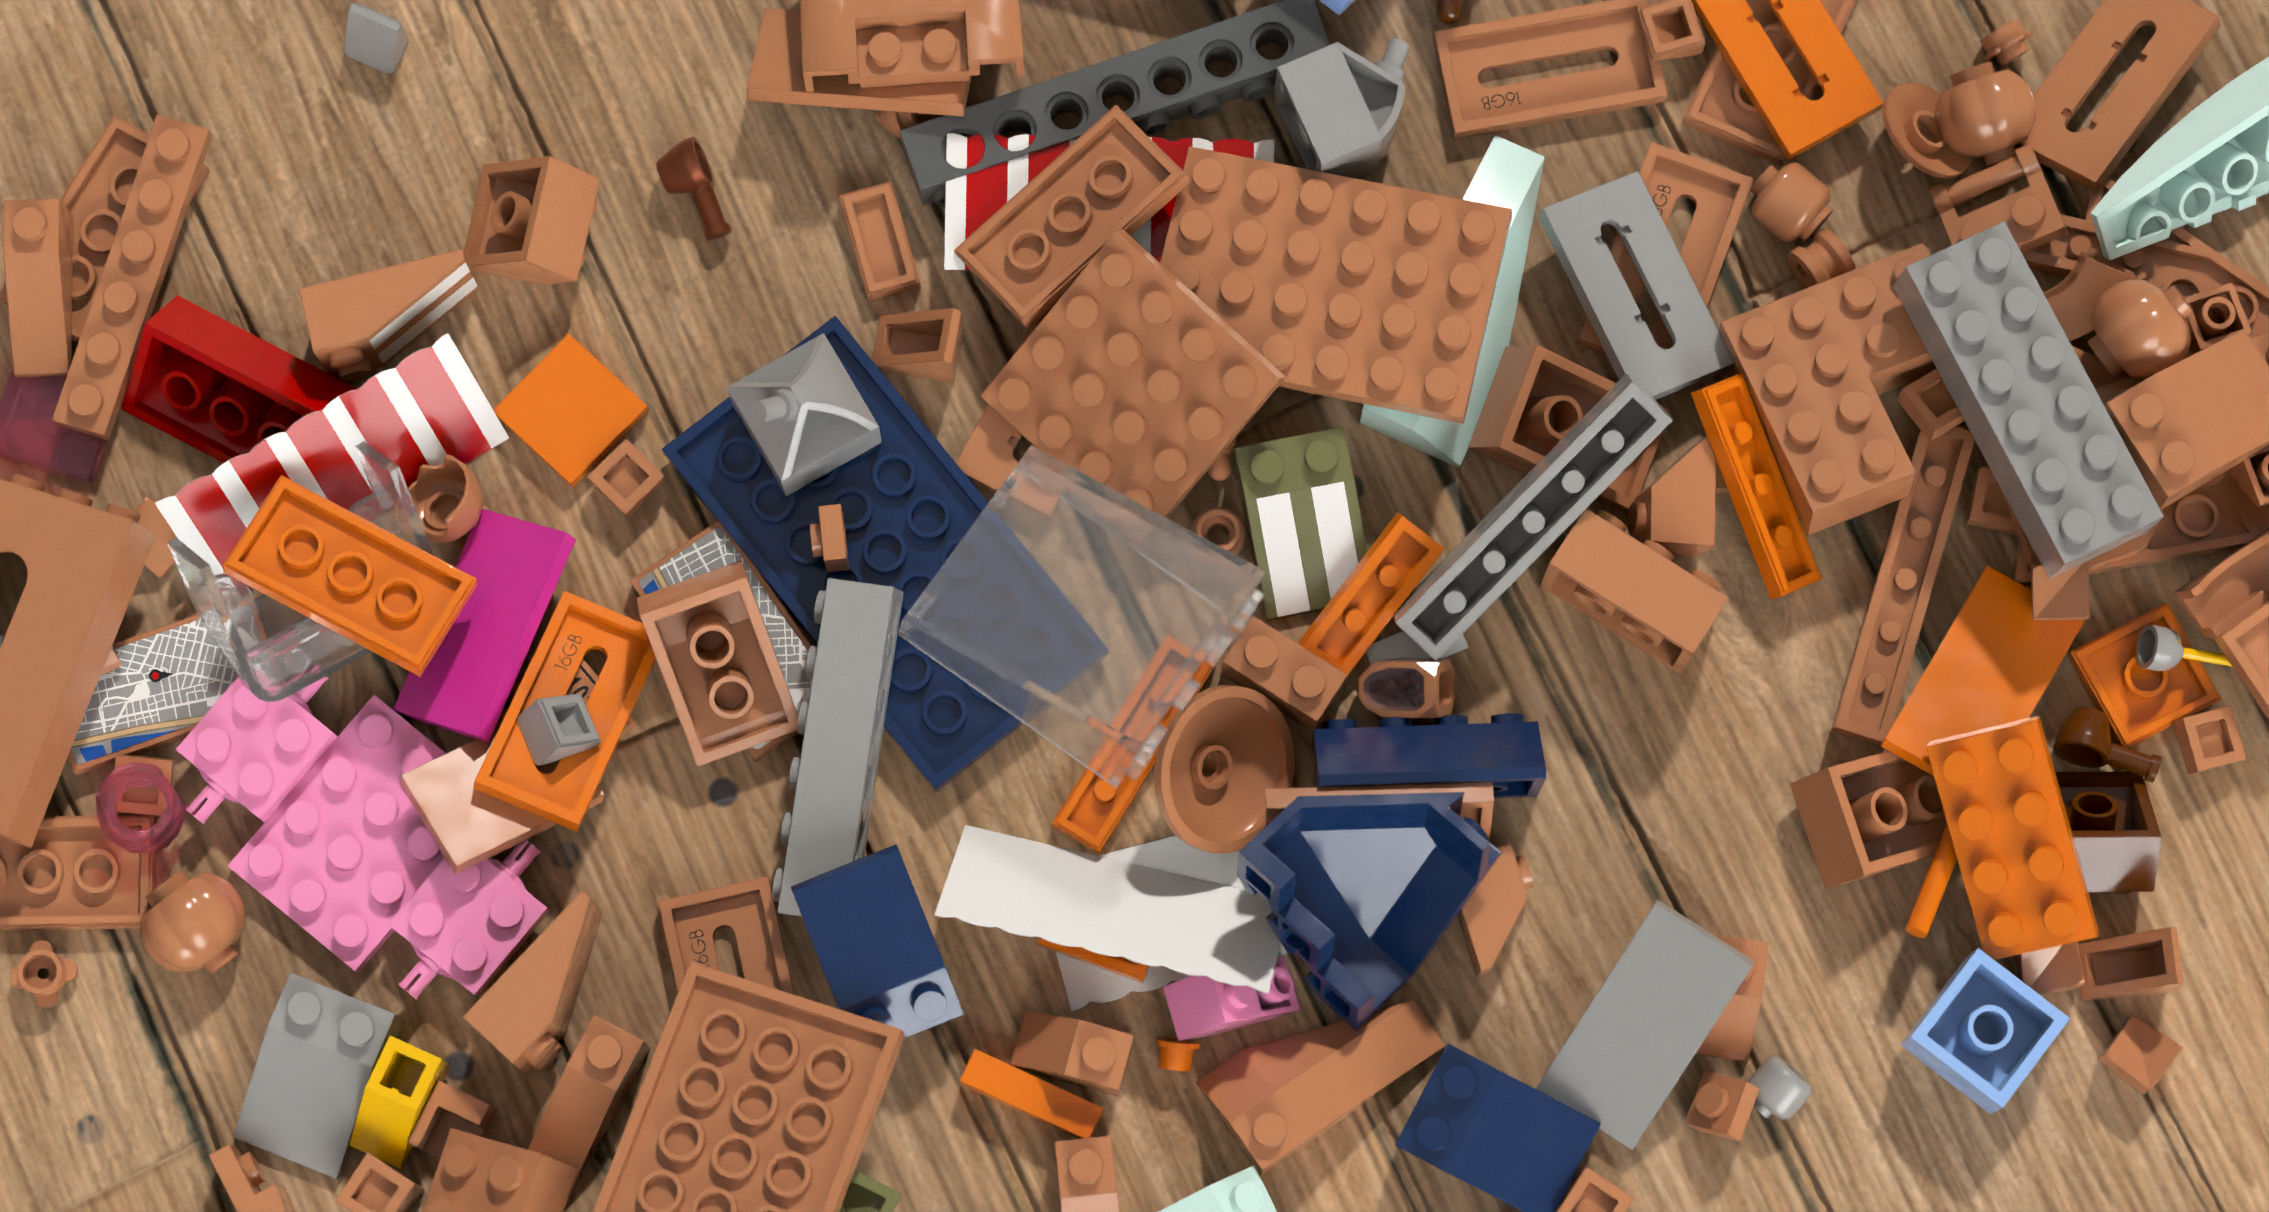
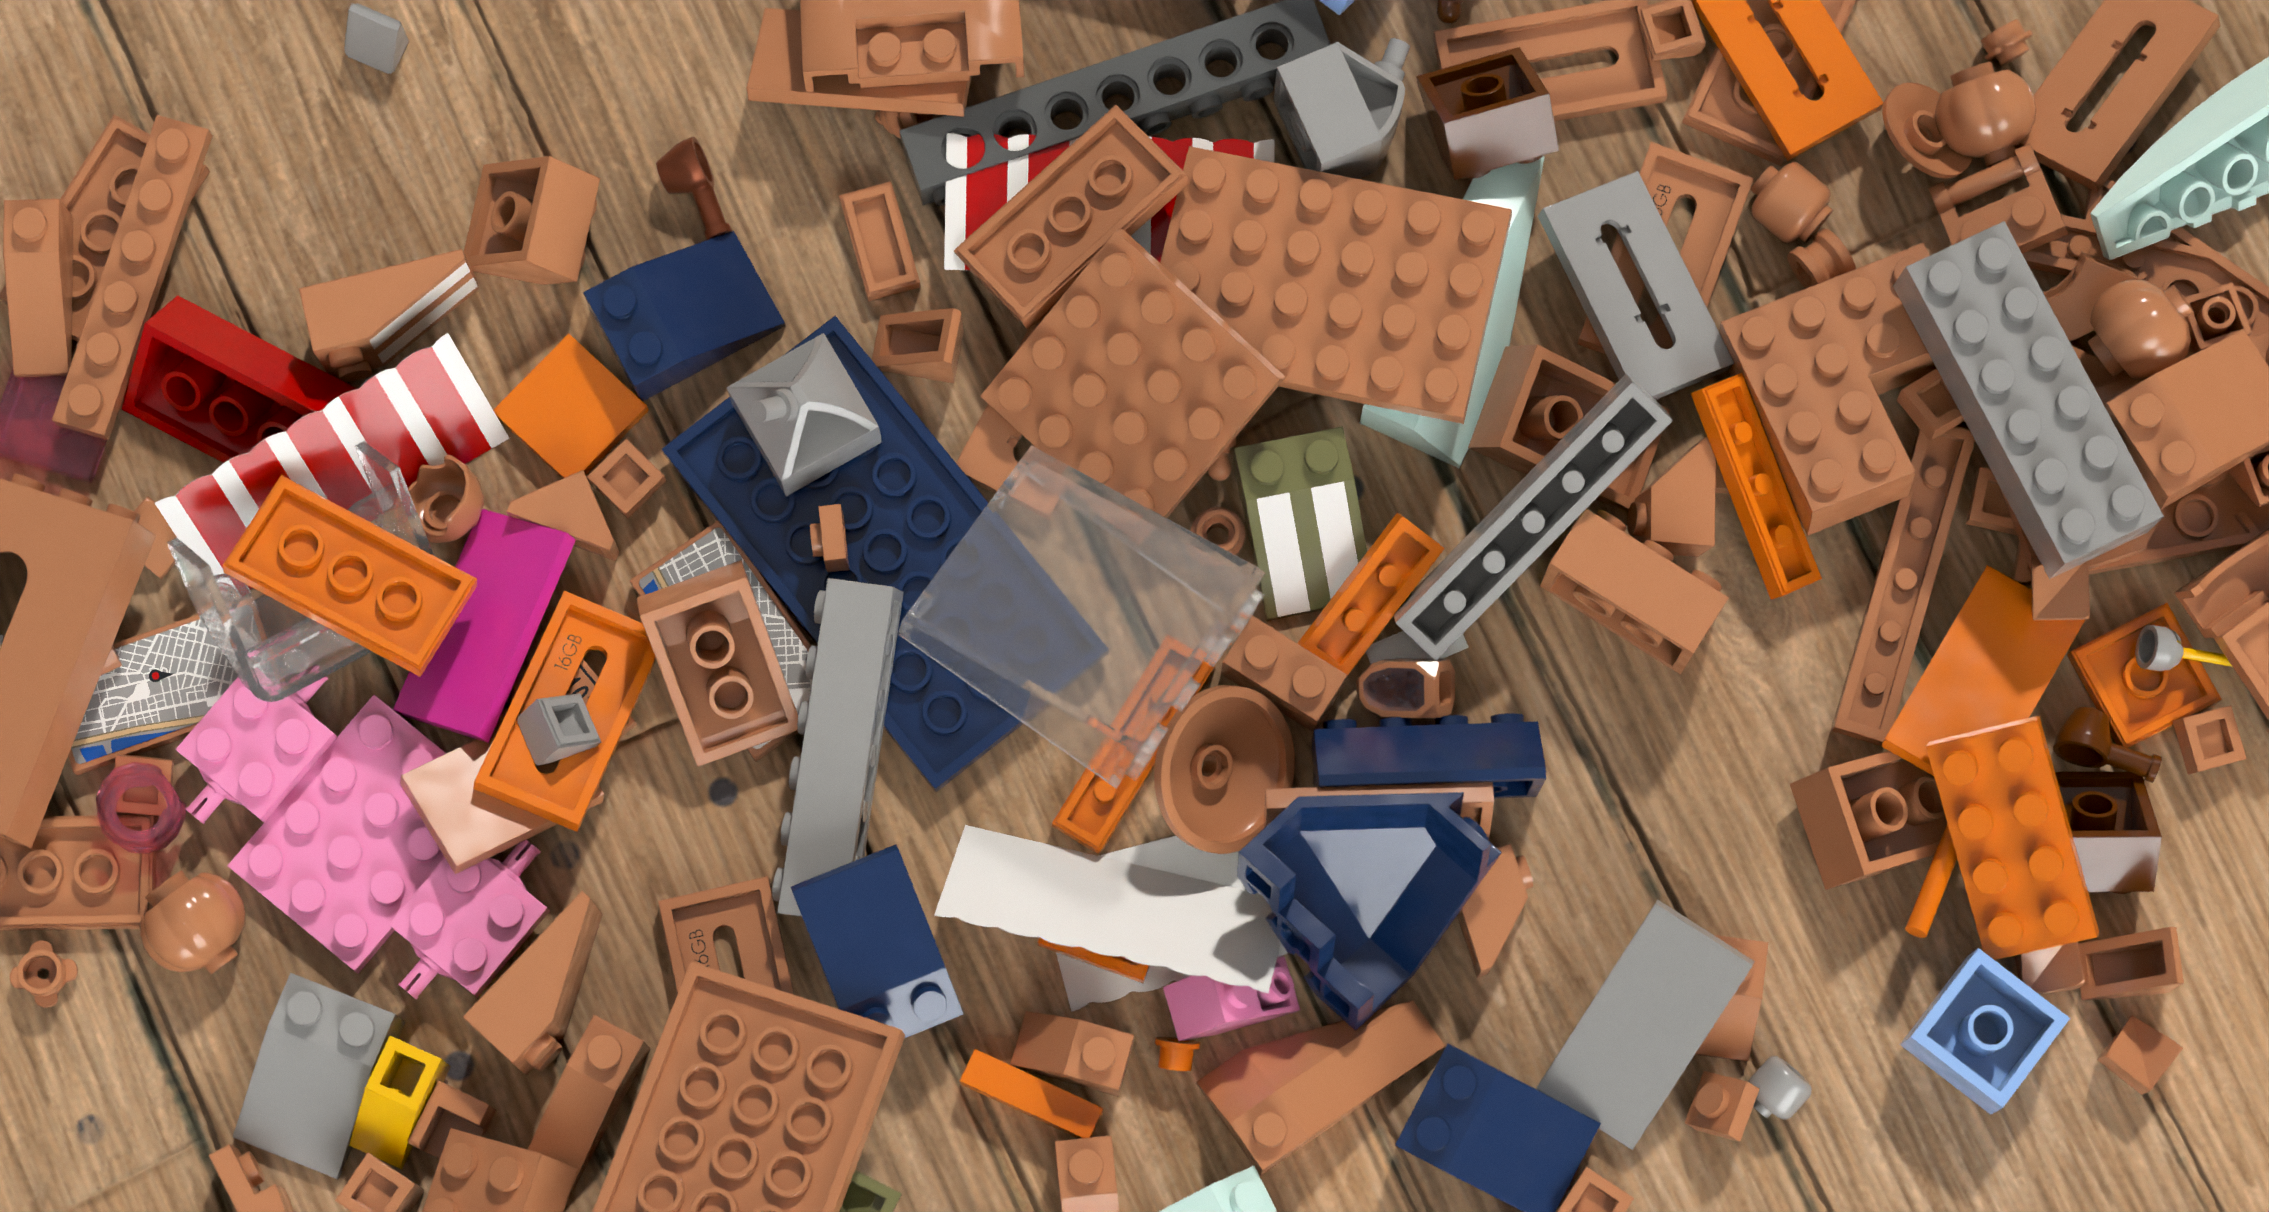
none -> nougat slope [506,470,619,562]
none -> dark blue slope [583,231,786,401]
none -> reddish brown slope [1416,47,1559,180]

